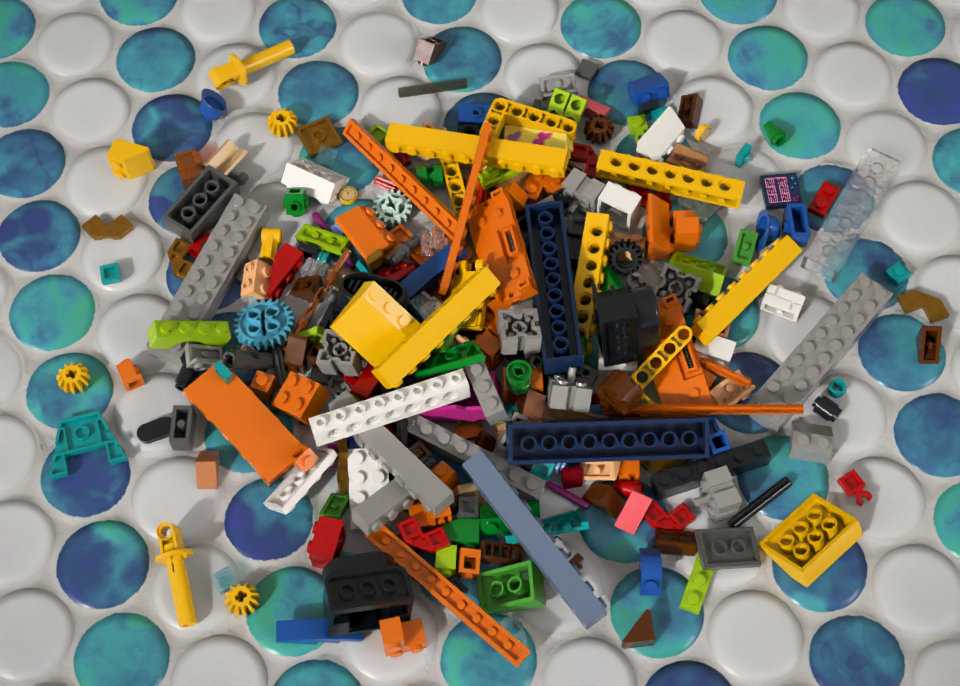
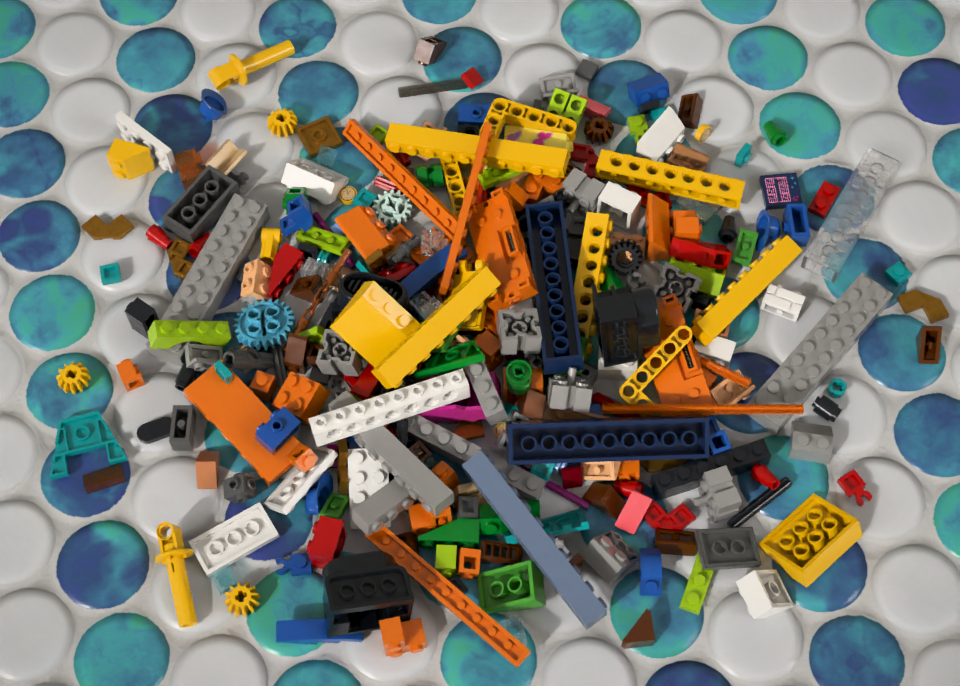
red tile [397,516,451,554] -> none
reddish brown plate [474,430,496,453] -> none
reddish brown brick [595,369,643,417] -> none
none -> reddish brown slope [83,464,126,494]
none -> white plate [115,111,178,174]
none -> black brick [125,297,159,340]
none -> red cone [145,224,173,250]
none -> white plate [188,502,280,577]
none -> dark grey brick [223,473,256,504]
none -> blue brick [255,406,301,455]
none -> blue plate [276,552,312,576]
none -> blue brick [280,194,313,236]
none -> blue piece [305,472,333,515]
none -> teal plate [352,188,378,208]
none -> red tile [460,67,484,90]
none -> light grey slope [580,530,639,584]
none -> red slope [668,237,732,270]
none -> black cone [718,215,737,243]
none -> white slope [736,569,794,619]
none -> red cone [750,464,780,490]

